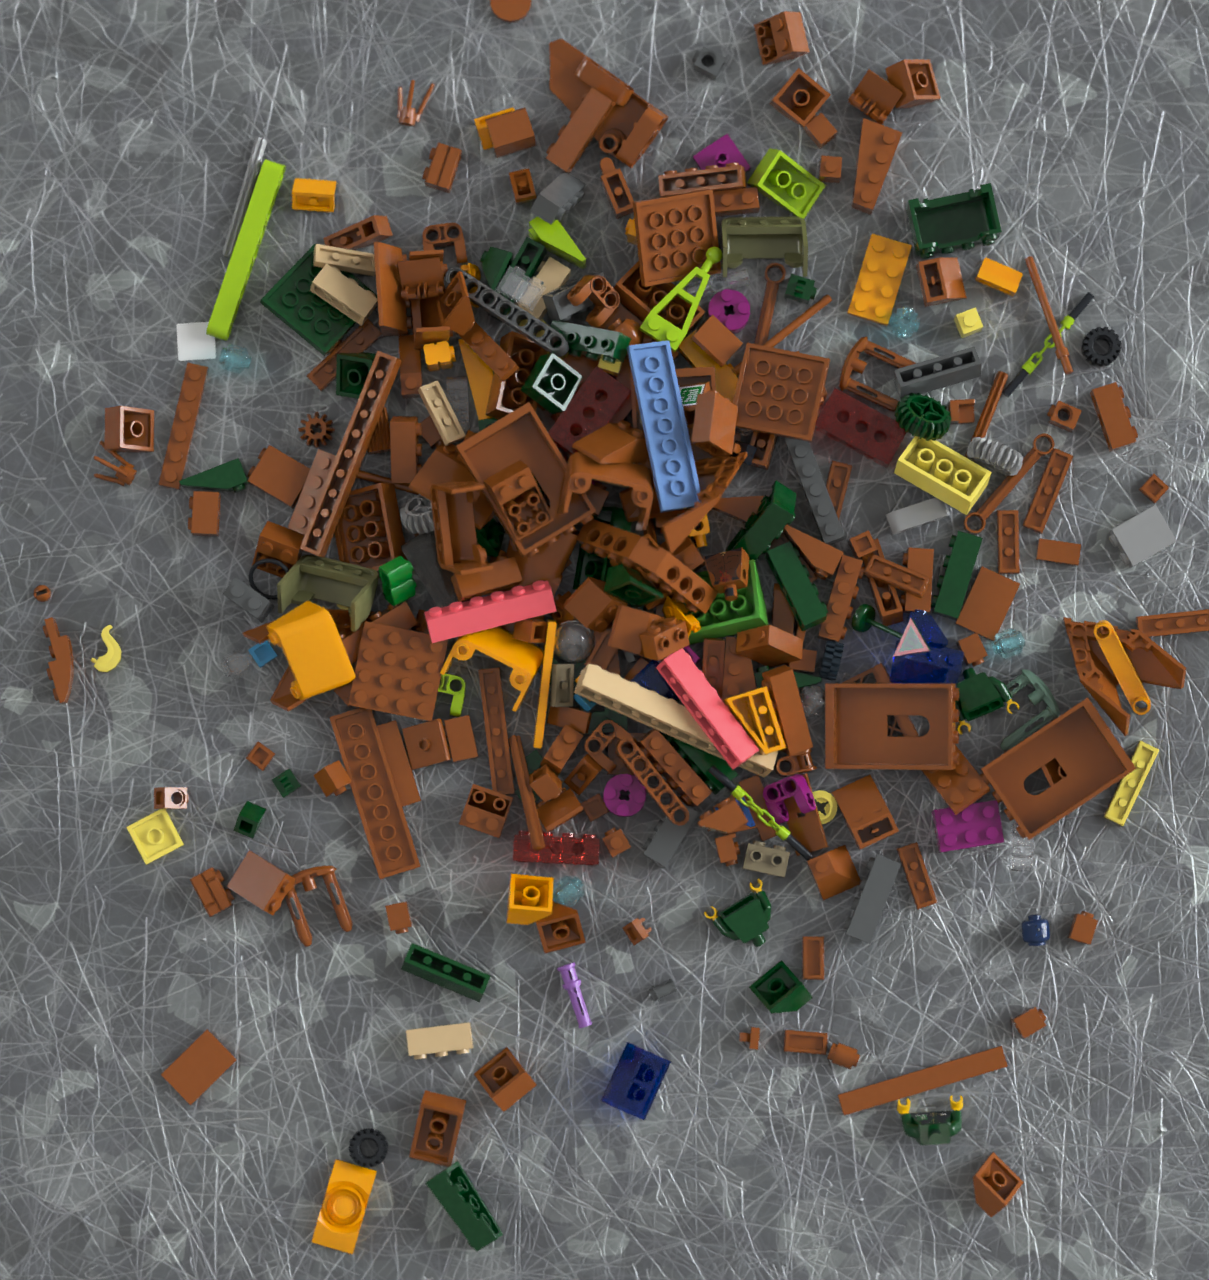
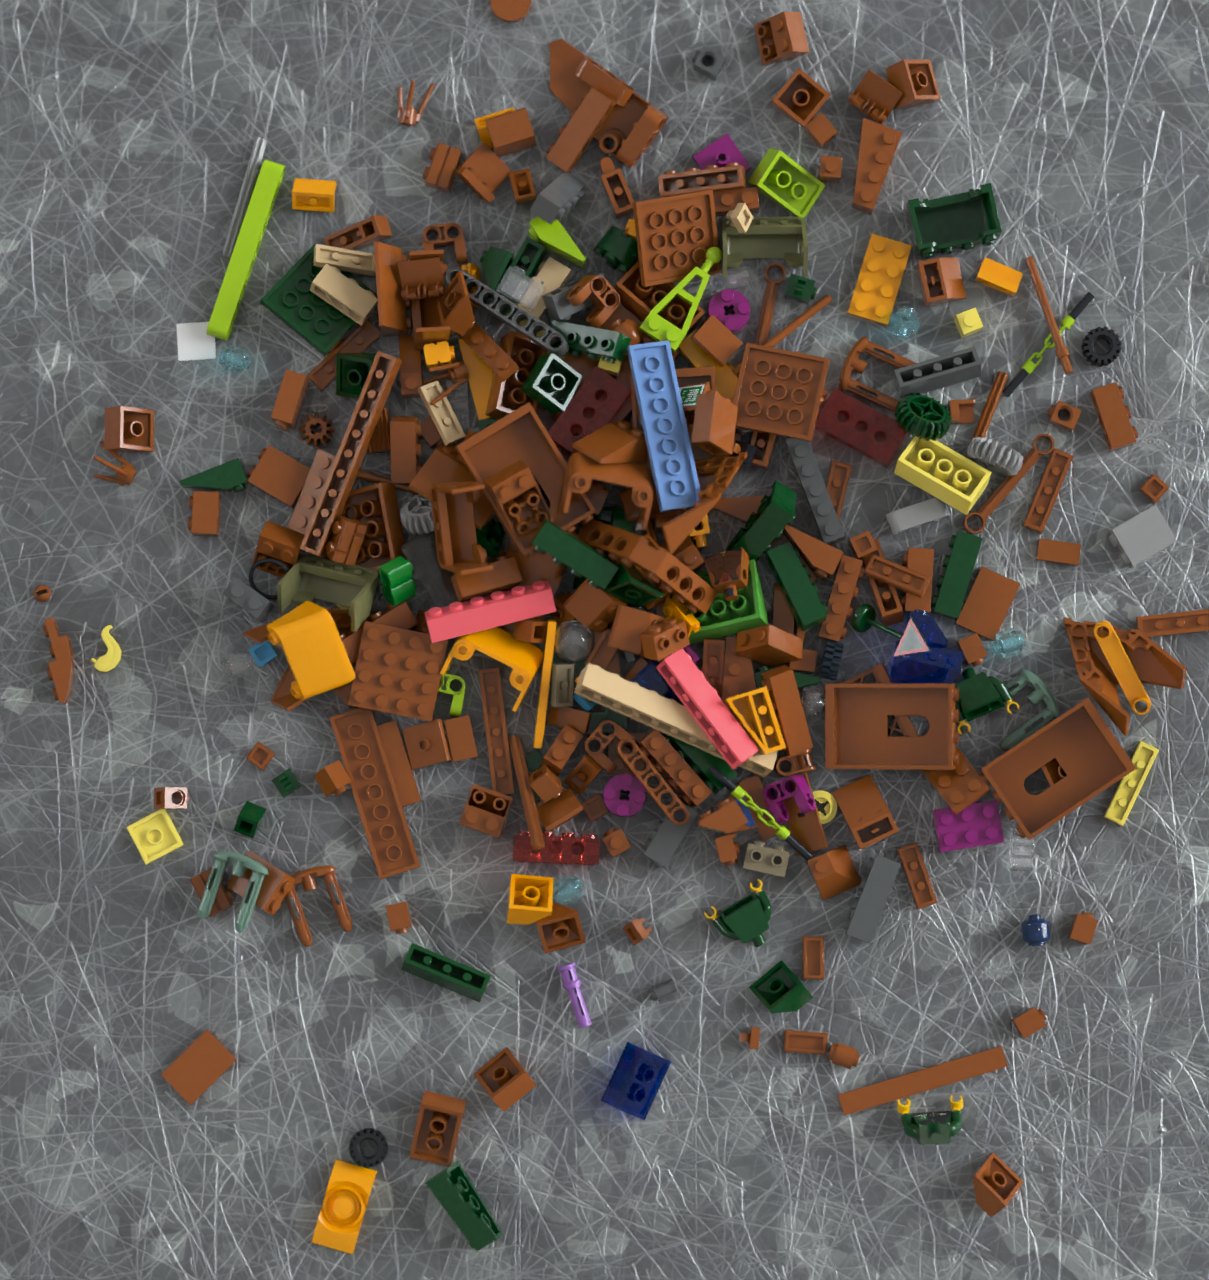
dark orange plate [158,362,209,490] -> none
tan brick [406,1022,474,1060] -> none
dark orange tile [997,510,1020,574] -> none
none -> sand green piece [198,851,269,932]
none -> dark orange brick [271,369,310,431]
none -> dark orange brick [325,516,368,566]
none -> dark orange plant [422,361,469,405]
none -> dark orange bracket [454,143,512,203]
none -> dark green brick [532,519,619,589]
none -> dark green brick [593,226,639,274]
none -> tan tile [725,203,754,233]

